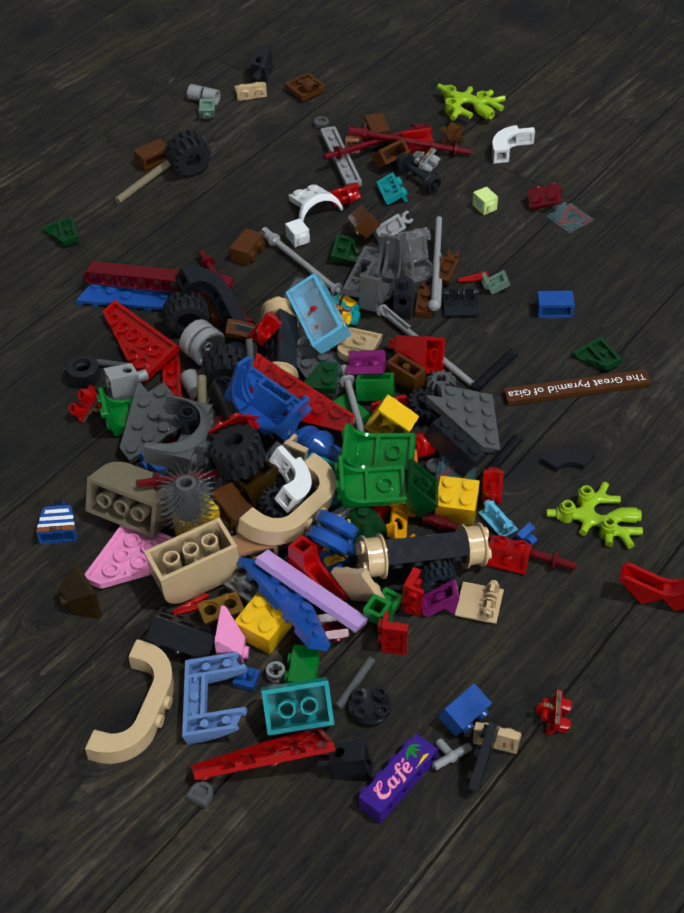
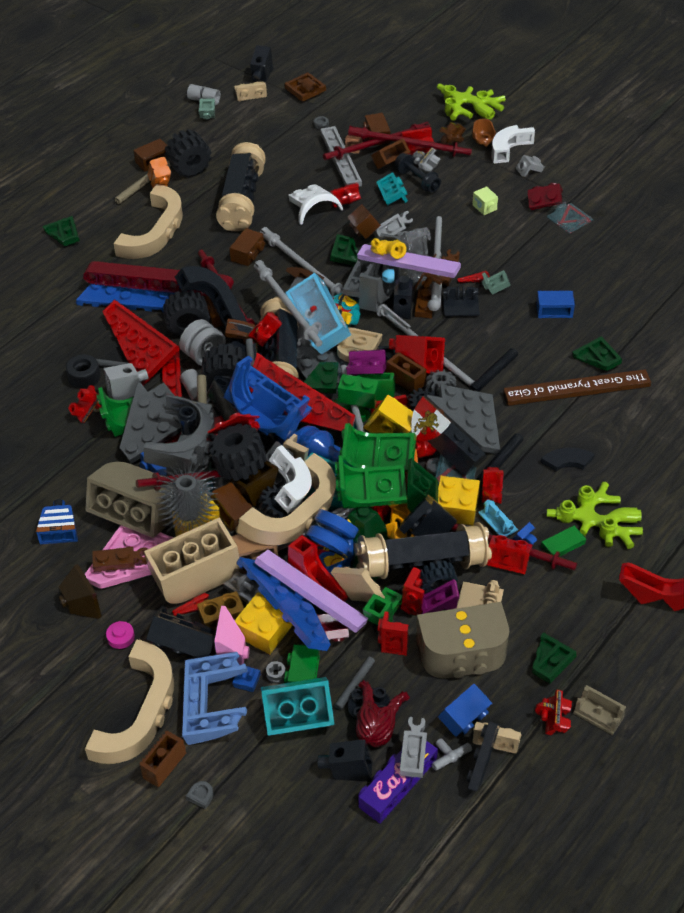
red wing [190,727,336,781] -> none
white brick [285,218,310,248] -> none
none -> reddish brown plate [92,547,148,572]
none -> dark pink wheel [106,621,135,649]
none -> tan arch [114,184,183,259]
none -> reddish brown brick [139,731,186,787]
none -> orange brick [148,157,171,188]
none -> brick [216,142,266,232]
none -> light grey bar [254,260,323,347]
none -> reddish brown slope [286,267,324,280]
none -> green piece [338,374,379,409]
none -> dark red hair [355,680,410,747]
none -> lavender tile [357,244,461,278]
none -> yellow arm [371,238,407,259]
none -> medium azure hinge [382,269,395,283]
none -> black bracket [399,494,457,536]
none -> light grey plate [400,717,427,778]
none -> shield [411,396,451,441]
none -> reddish brown shield [414,254,444,290]
none -> dark tan brick [416,602,509,679]
none -> dark orange hair [472,119,496,147]
none -> light grey bracket [516,155,545,177]
none -> dark green wing [532,632,577,684]
none -> green tile [541,526,586,557]
none -> dark tan hinge [573,685,626,735]

